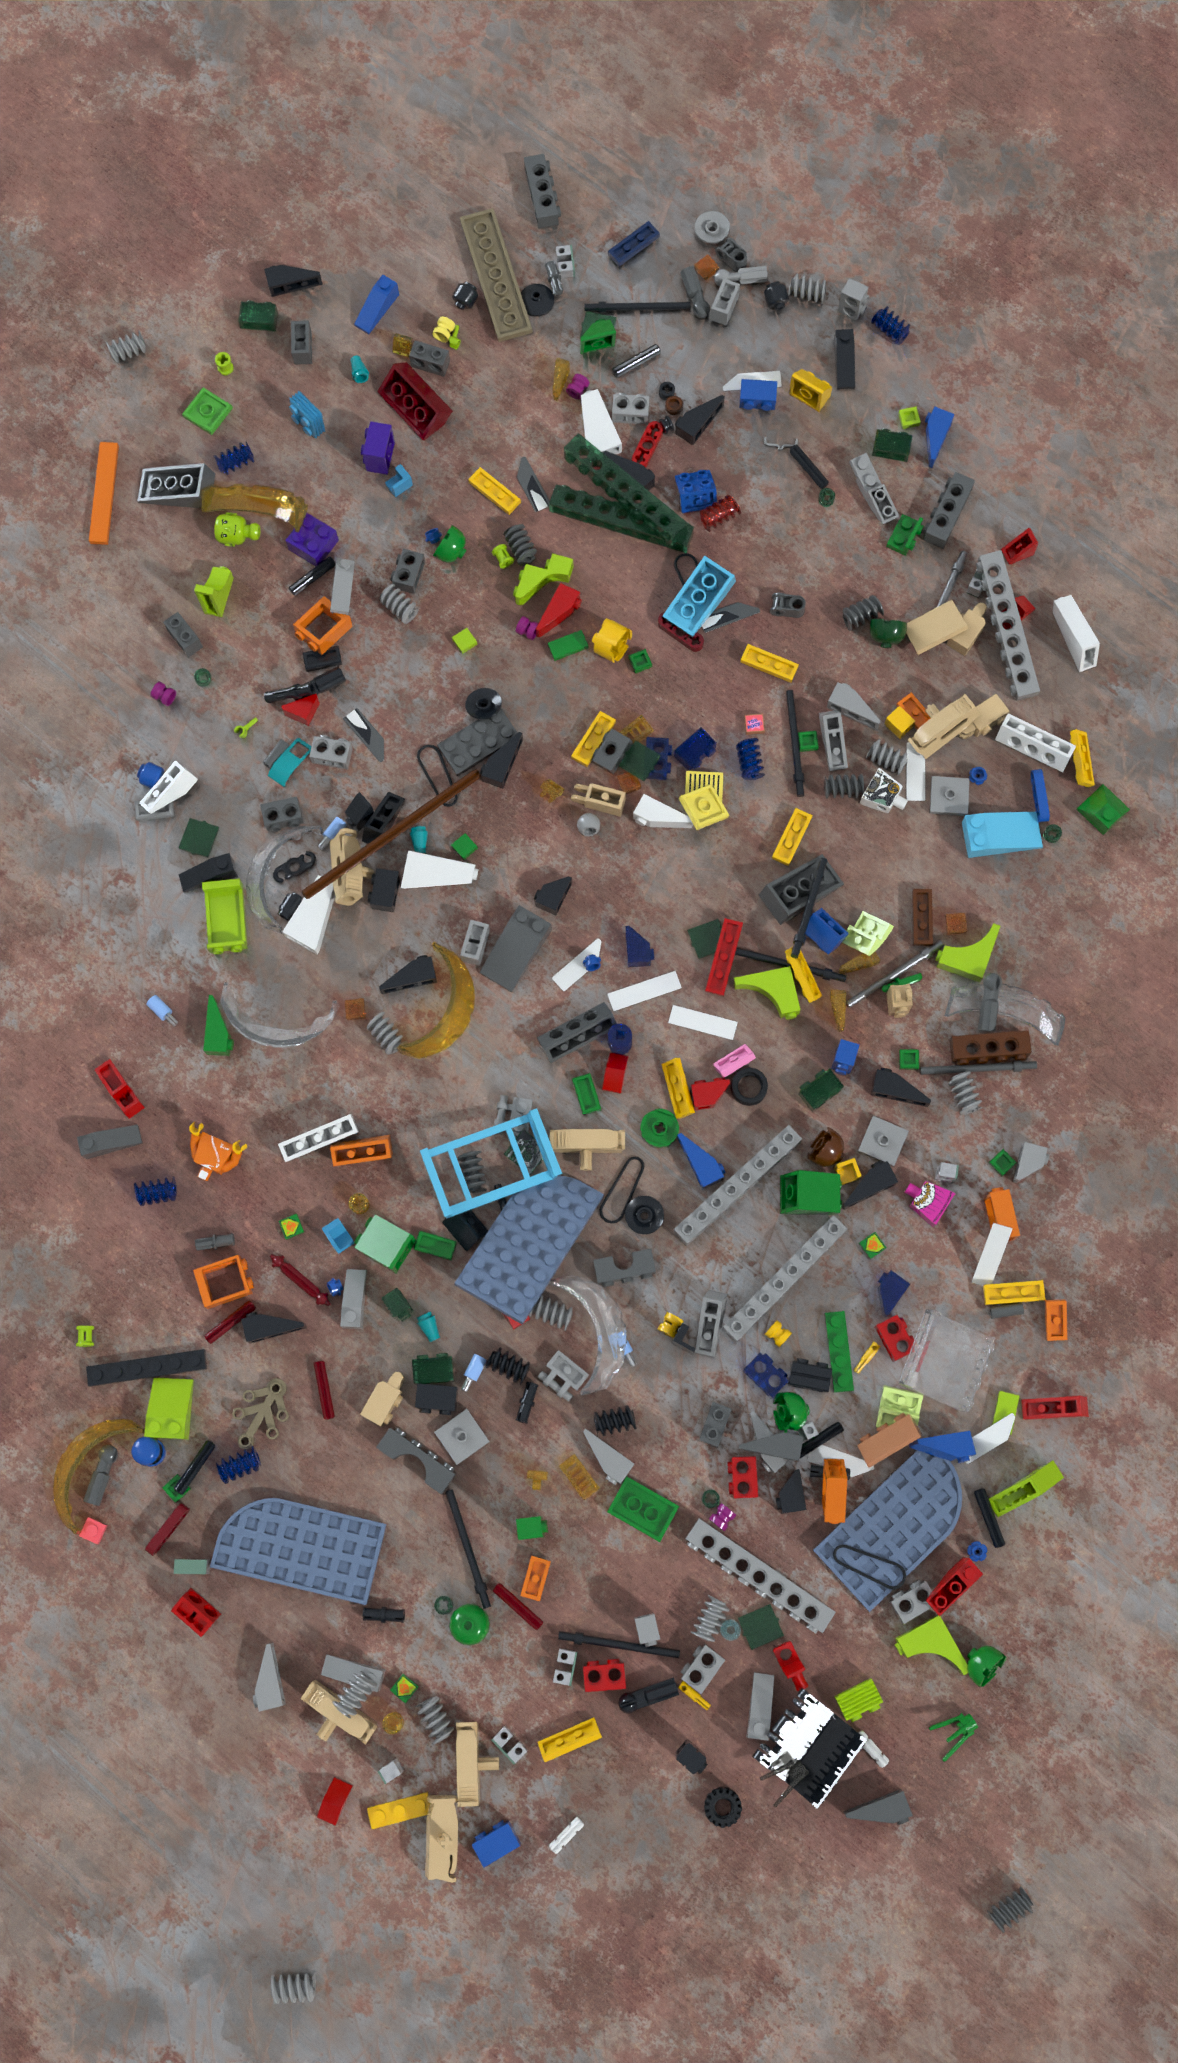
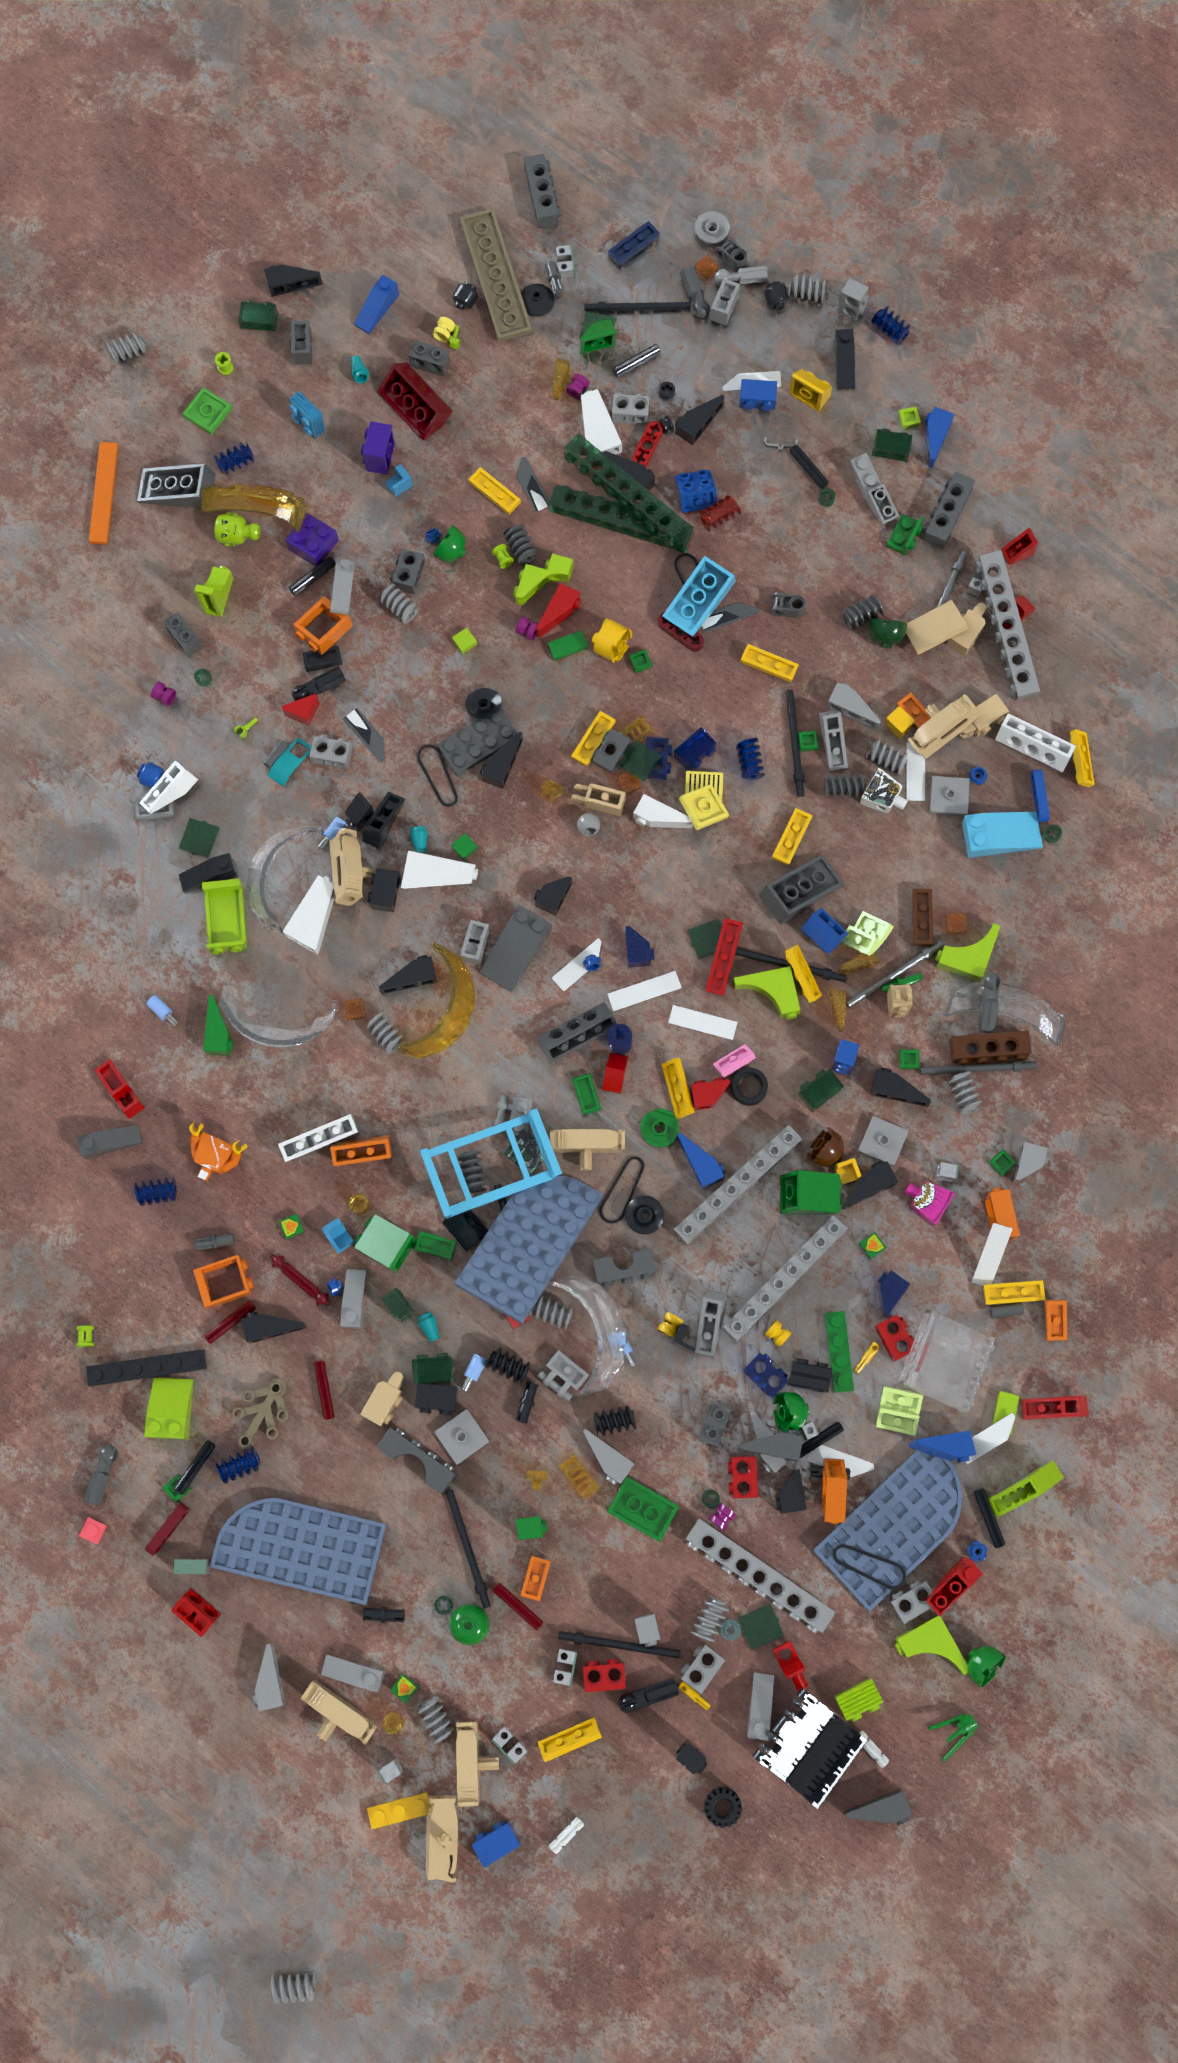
clear yellow windscreen [53,1419,145,1535] -> none
blue helmet [131,1437,166,1467] -> none
dark grey brick [260,796,304,832] -> none
black pin [264,682,316,703] -> none
black piece [273,851,316,883] -> none
black brick [277,892,302,921] -> none
reddish brown axle [302,769,481,899] -> none
red slope [317,1777,353,1826] -> none
light grey piece [332,1671,377,1718] -> none
clear yellow tile [392,333,413,357] -> none
reddish brown tile [665,396,683,415] -> none
tile [744,714,765,735] -> none
clear smoke plant [760,1760,809,1807] -> none
black bar [791,858,828,958] -> none
nougat slope [857,1412,923,1468] -> none
dark grey piece [987,1886,1033,1933] -> none
white slope [1053,595,1100,672] -> none
green slope [1076,784,1130,835] -> none

